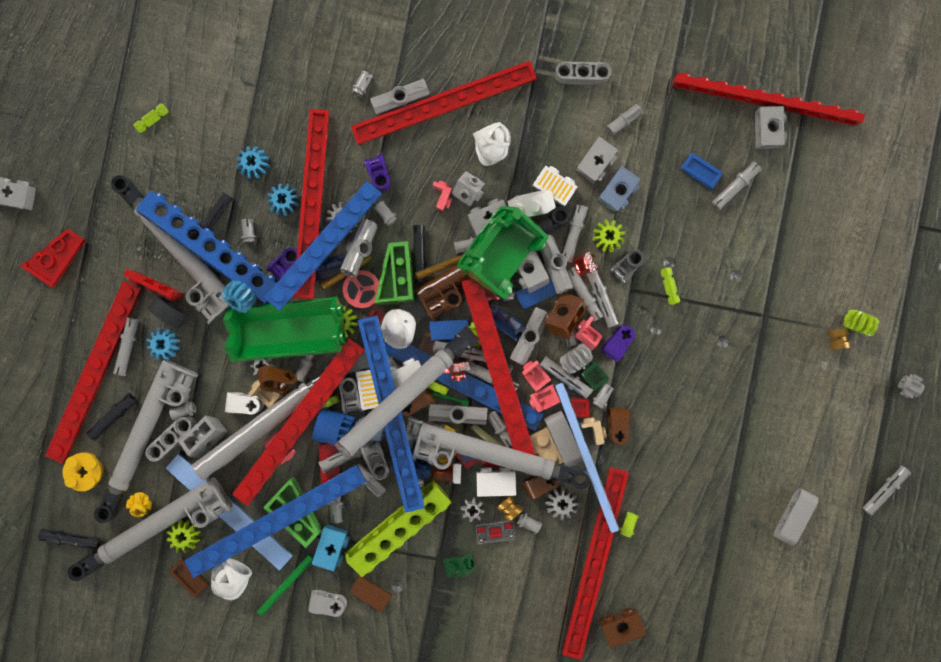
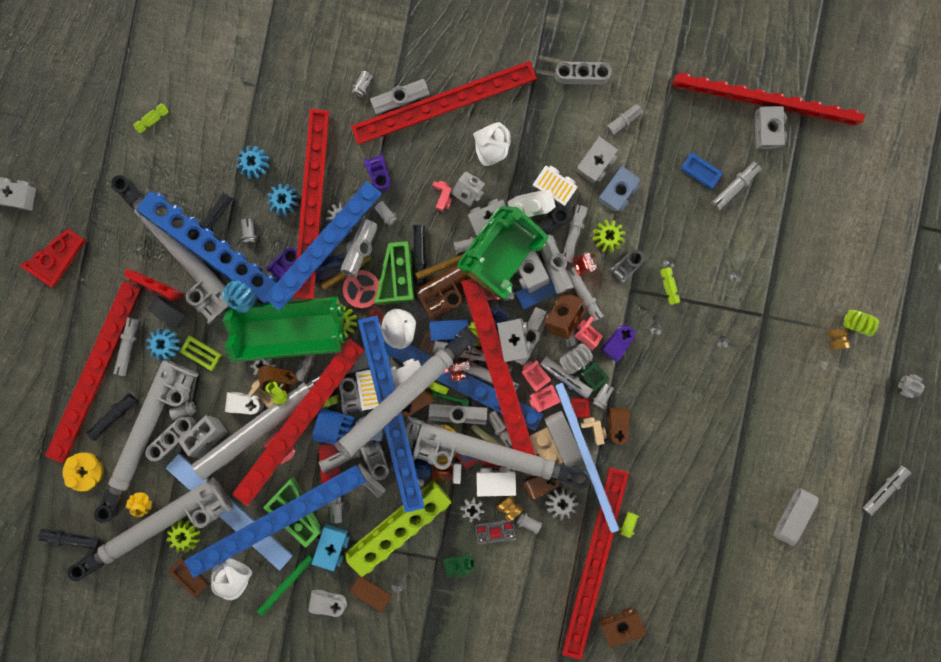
light grey pin [587,270,619,328] -> none
none -> lime tile [179,336,223,371]
none -> lime pin [266,382,287,405]
none -> light grey brick [497,319,532,362]

